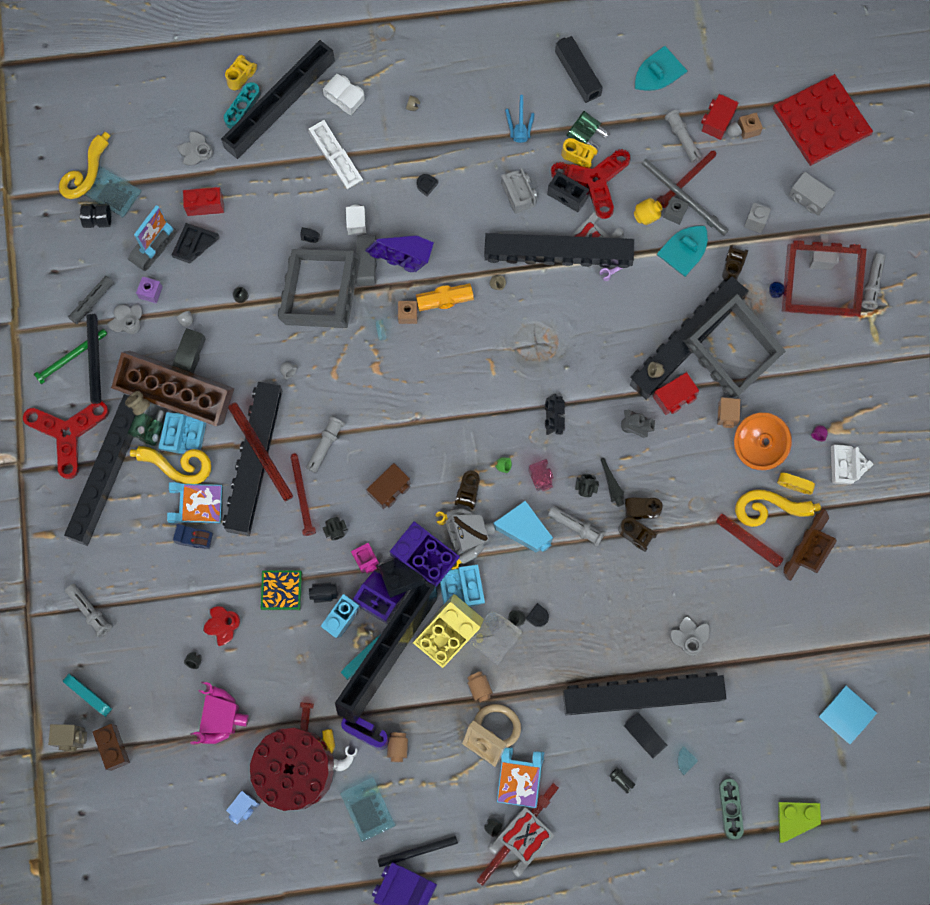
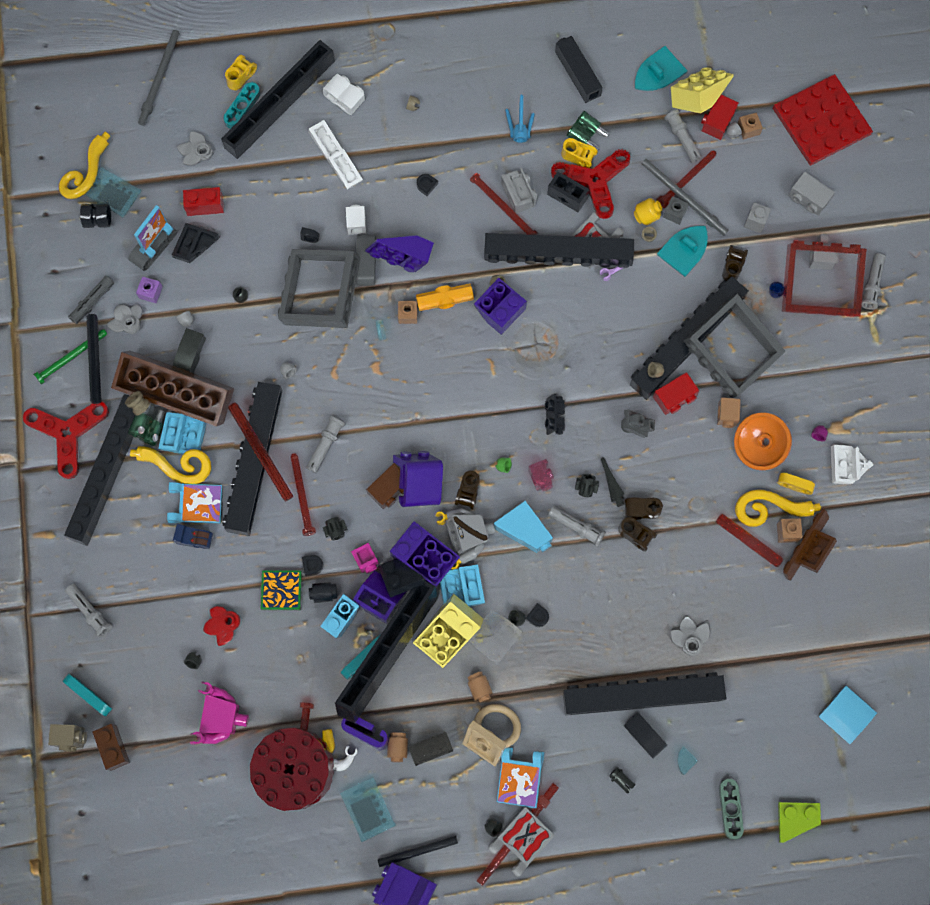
light blue brick [226,791,260,825] -> none
none -> dark grey bar [138,30,180,126]
none -> black tile [302,555,323,577]
none -> dark purple piece [393,451,443,507]
none -> clear smoke brick [408,732,453,766]
none -> clear red bar [470,173,538,235]
none -> dark purple slope [474,278,527,335]
none -> dark tan hinge [642,226,657,242]
none -> light yellow slope [671,67,734,113]
none -> medium nougat brick [777,518,803,543]

